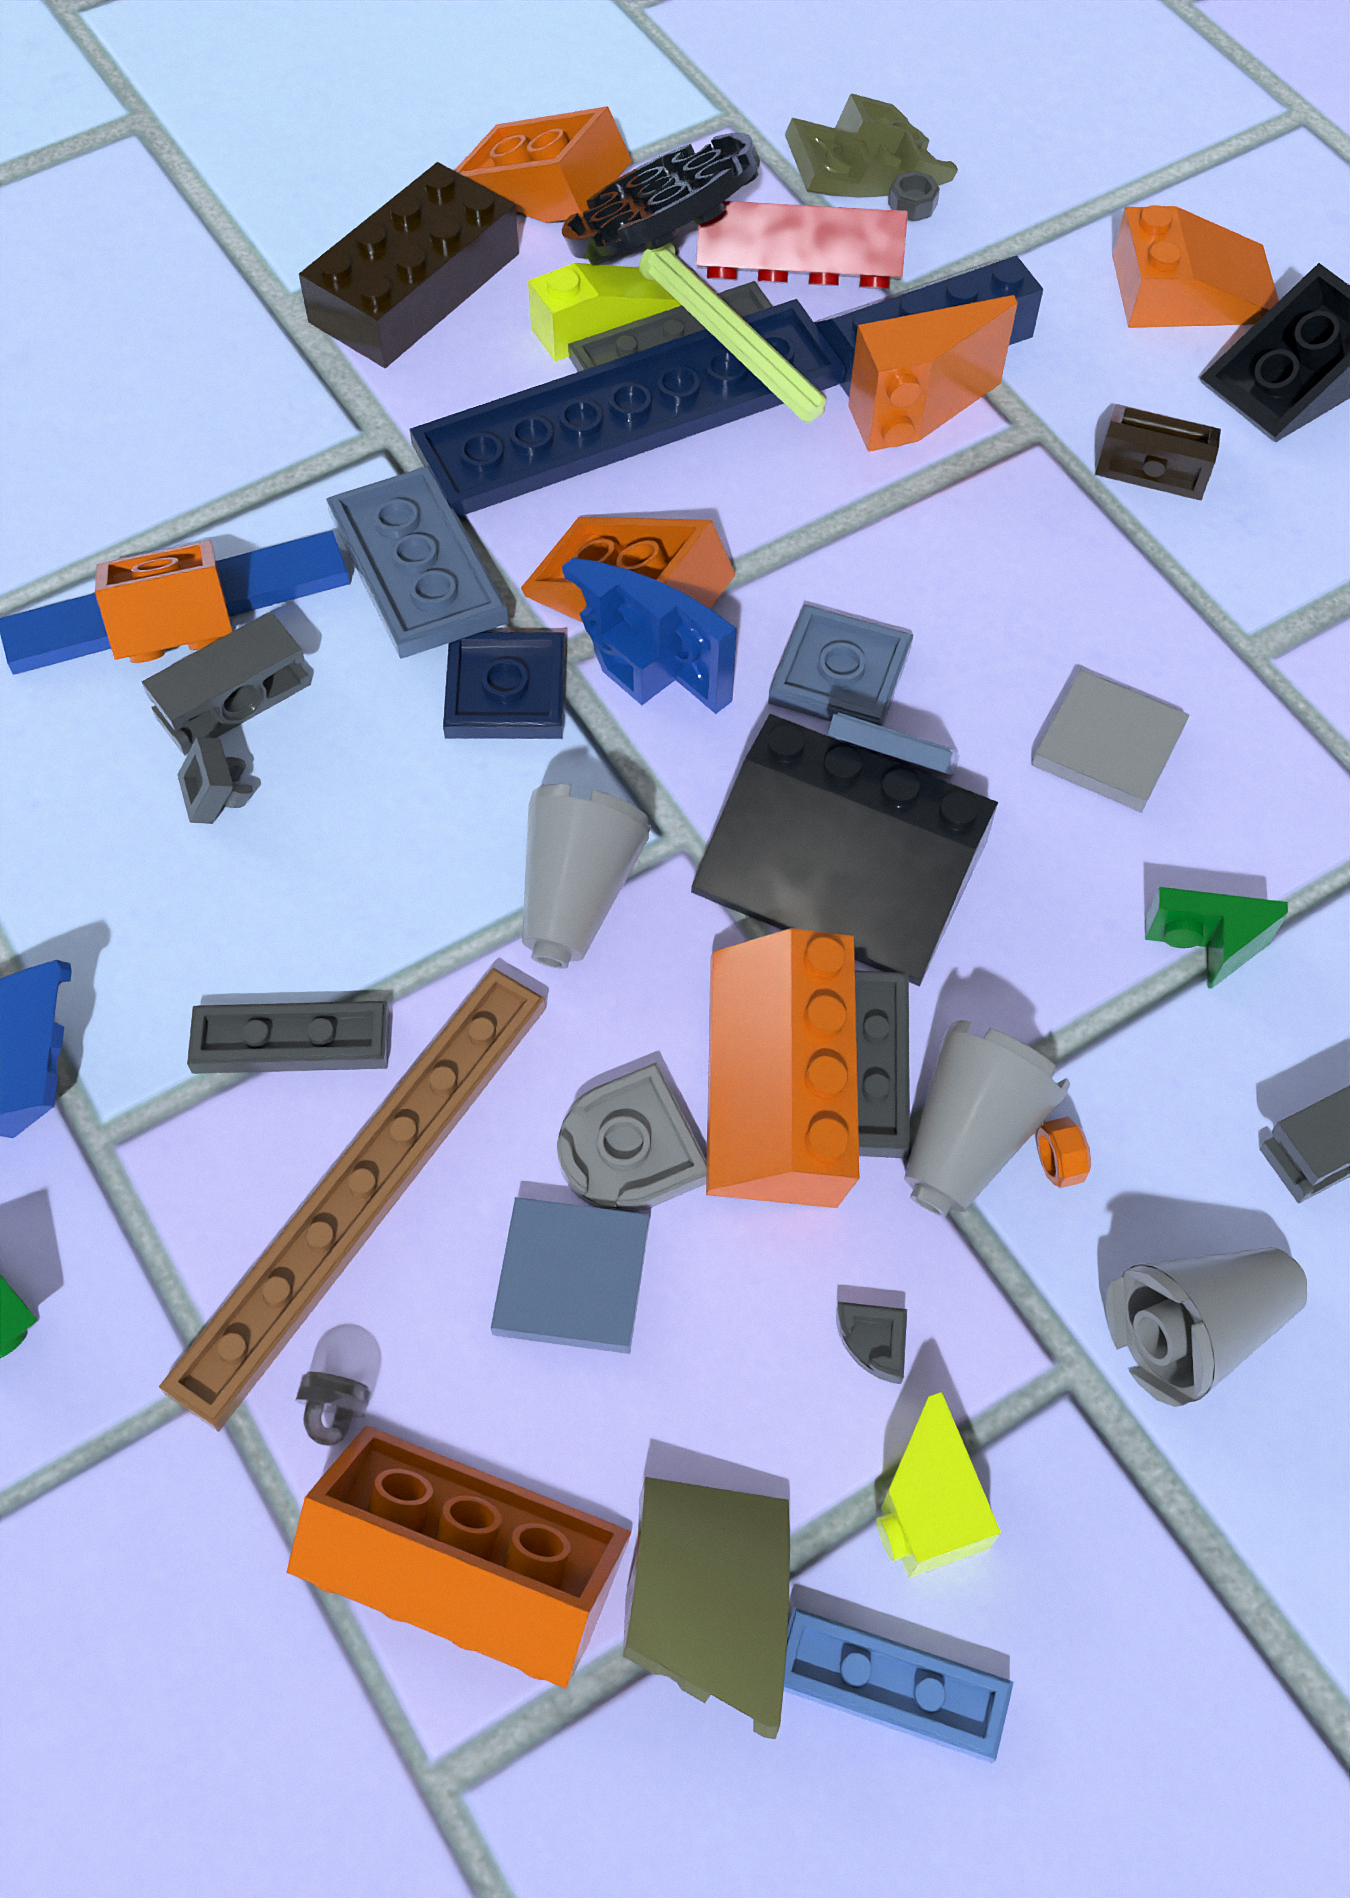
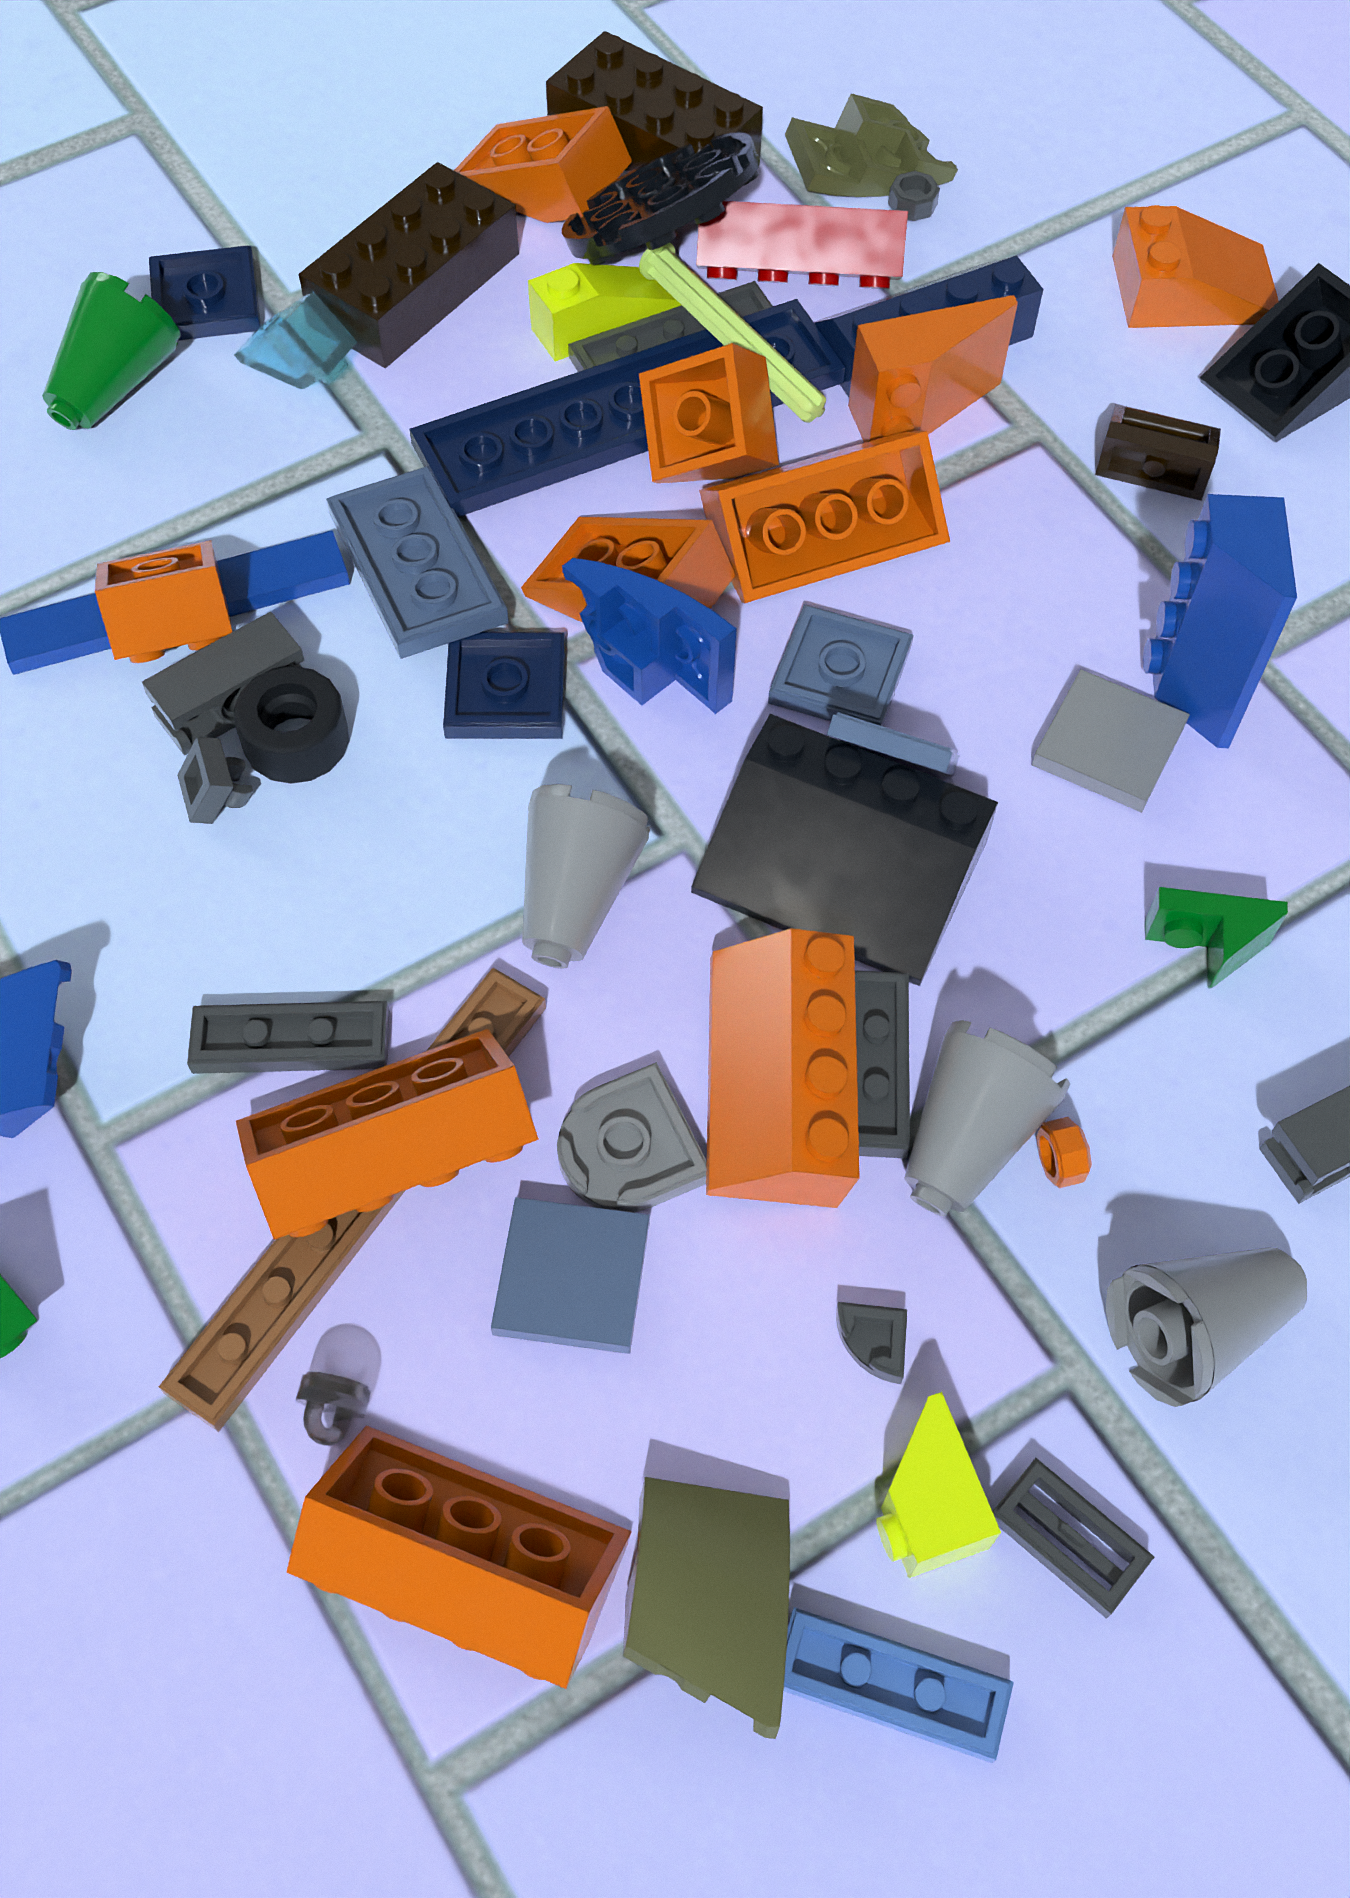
none -> green cone [42,272,180,430]
none -> dark blue tile [149,245,262,341]
none -> clear light blue slope [234,291,357,390]
none -> black tyre [234,666,349,784]
none -> orange slope [235,1029,539,1240]
none -> dark brown brick [545,31,763,172]
none -> orange slope [639,343,779,484]
none -> orange slope [699,431,950,603]
none -> dark grey tile [992,1457,1155,1619]
none -> blue slope [1143,494,1297,749]

